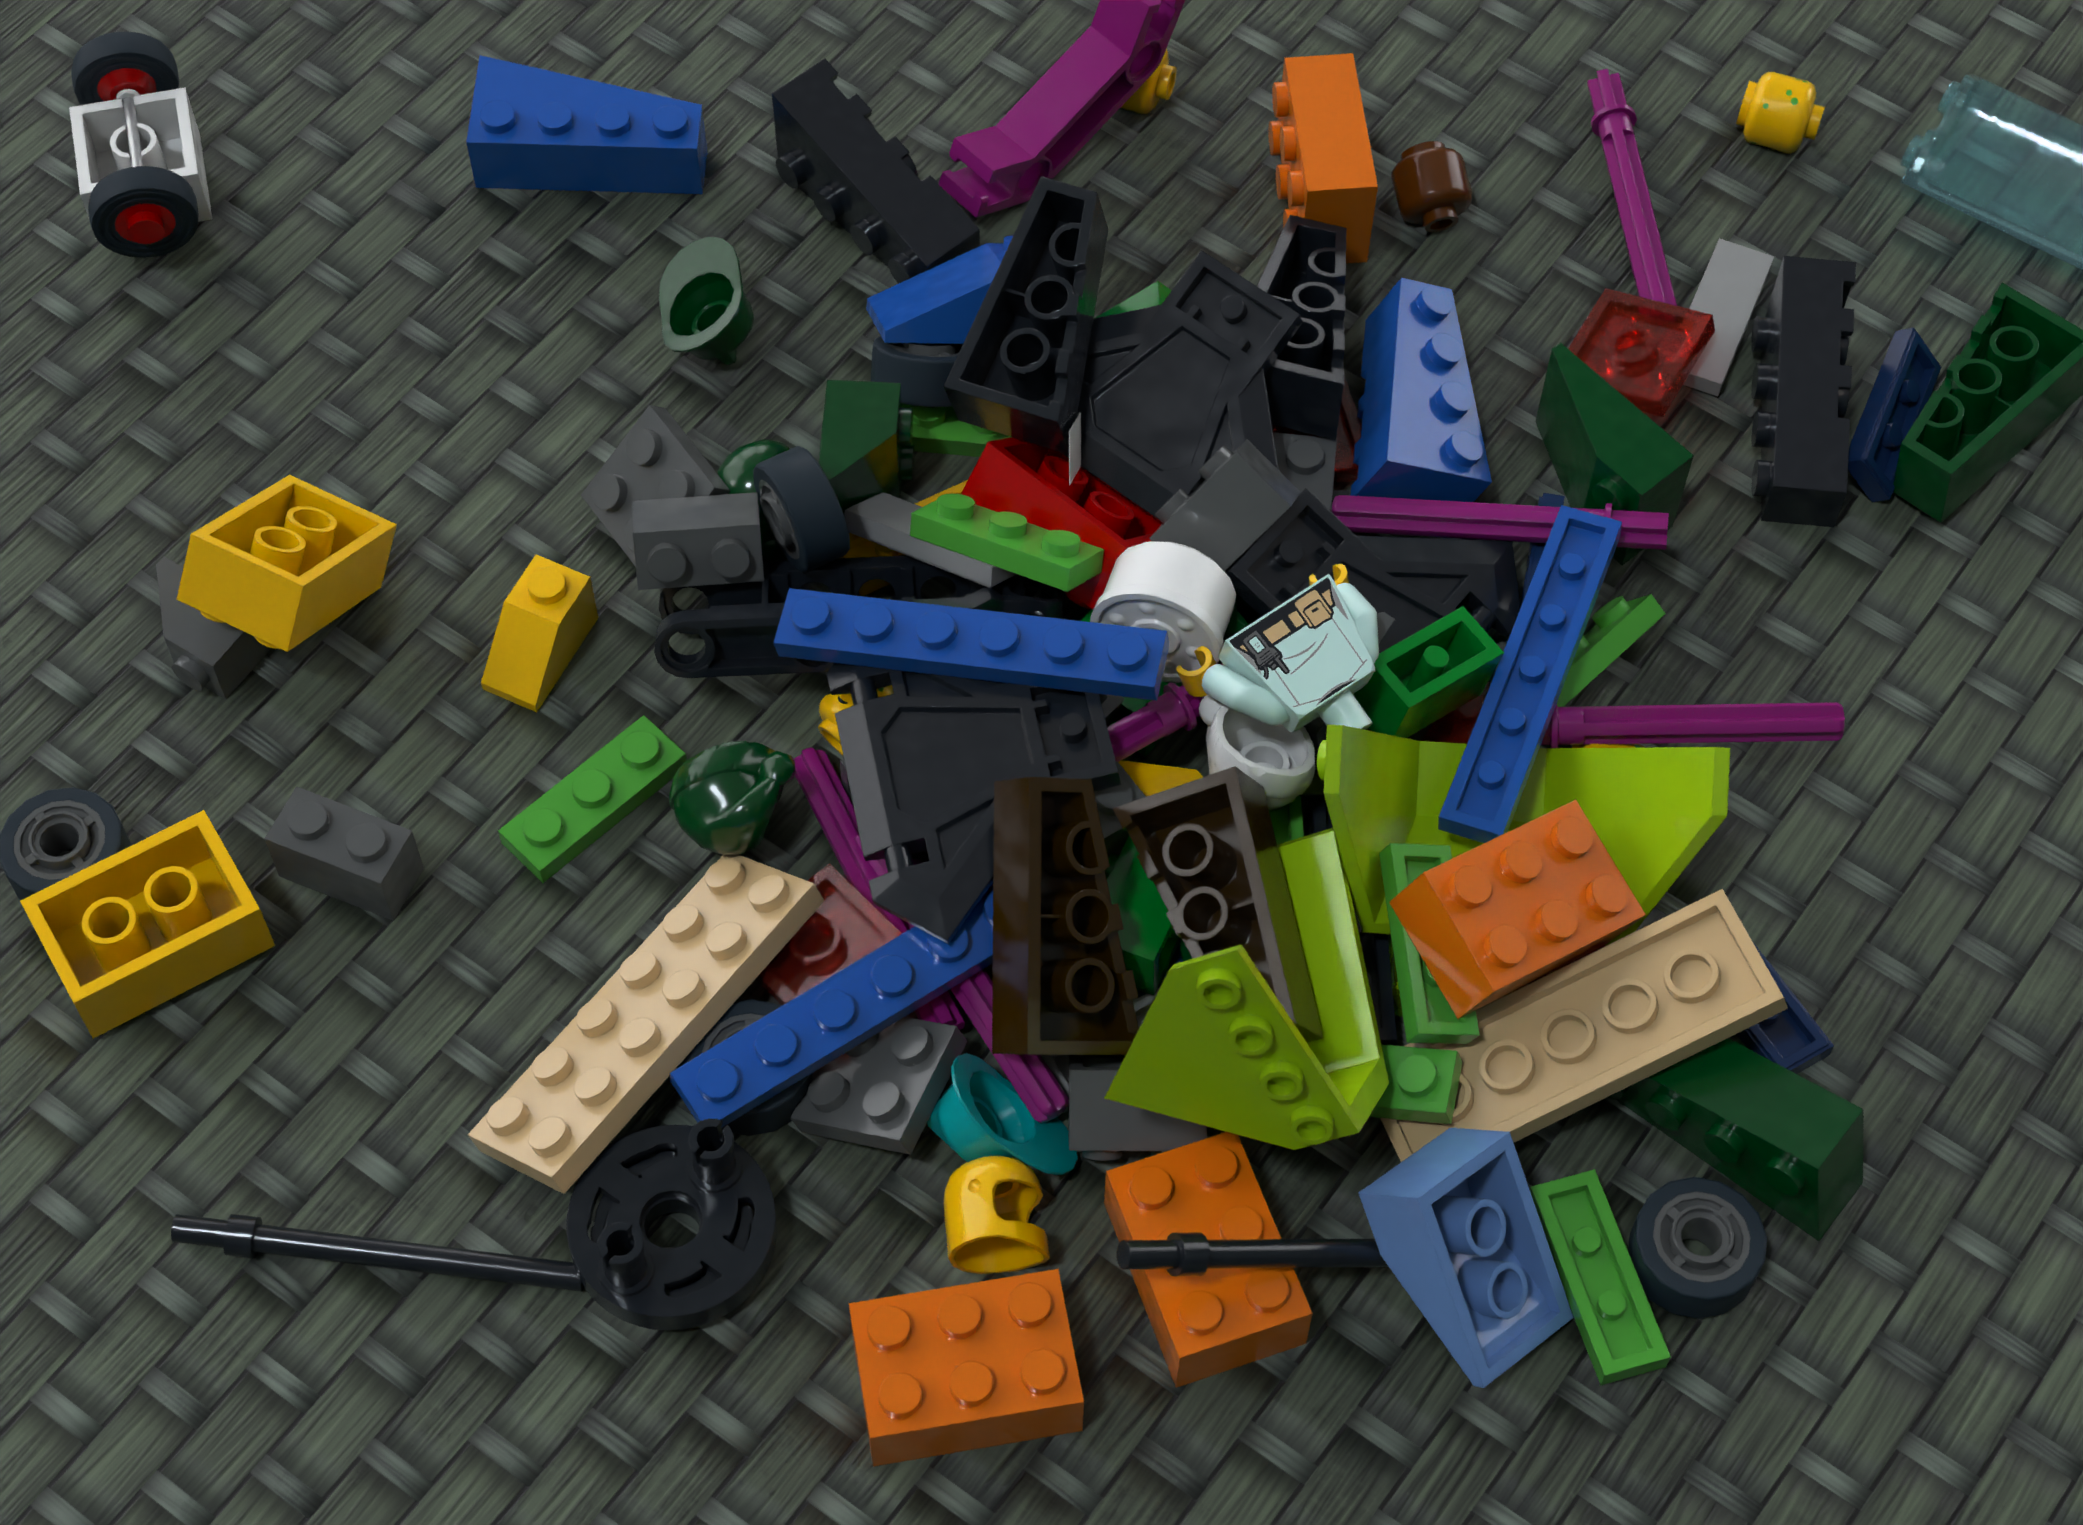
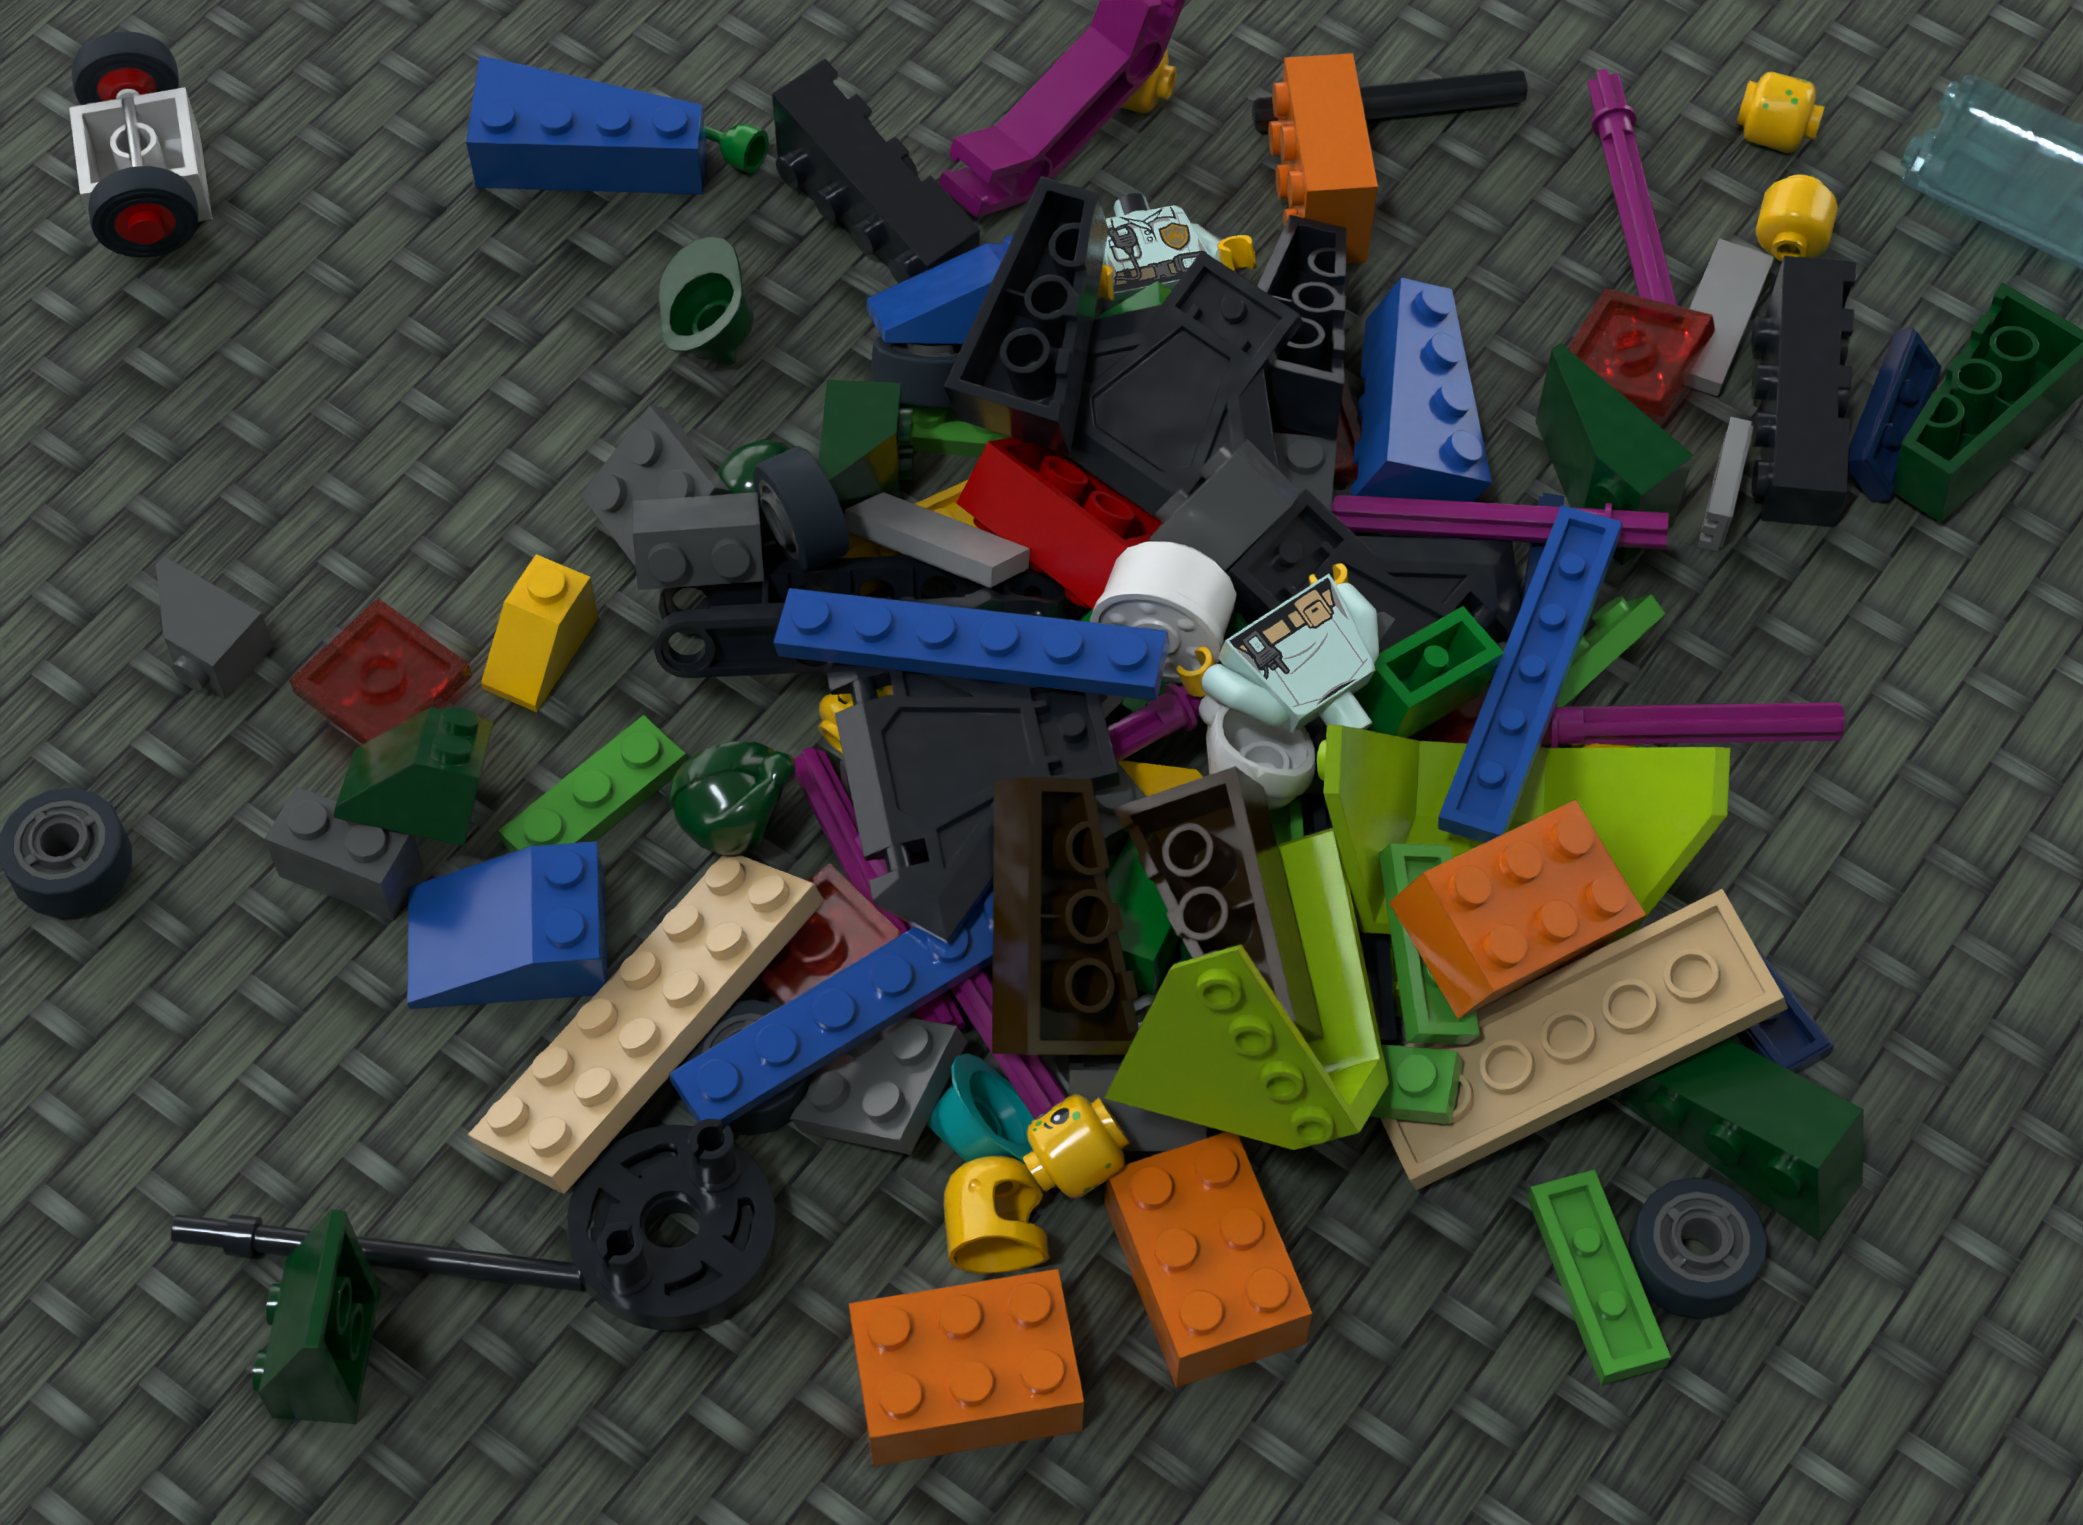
yellow brick [20,810,275,1039] -> none
yellow brick [177,475,397,652] -> none
bright green plate [910,493,1104,592] -> none
white sticker [1069,412,1081,485] -> none
black bar [1116,1232,1389,1276] -> none
medium blue slope [1359,1128,1574,1388] -> none
reddish brown head [1392,141,1472,232] -> none
none -> dark green slope [252,1209,381,1424]
none -> clear red plate [289,598,472,745]
none -> dark green slope [333,707,494,846]
none -> blue slope [407,841,608,1009]
none -> green hinge [704,124,769,174]
none -> yellow head [1022,1094,1130,1199]
none -> torso [1097,193,1258,311]
none -> black axle [1252,69,1528,132]
none -> light grey tile [1697,417,1754,552]
none -> yellow head [1755,175,1838,261]

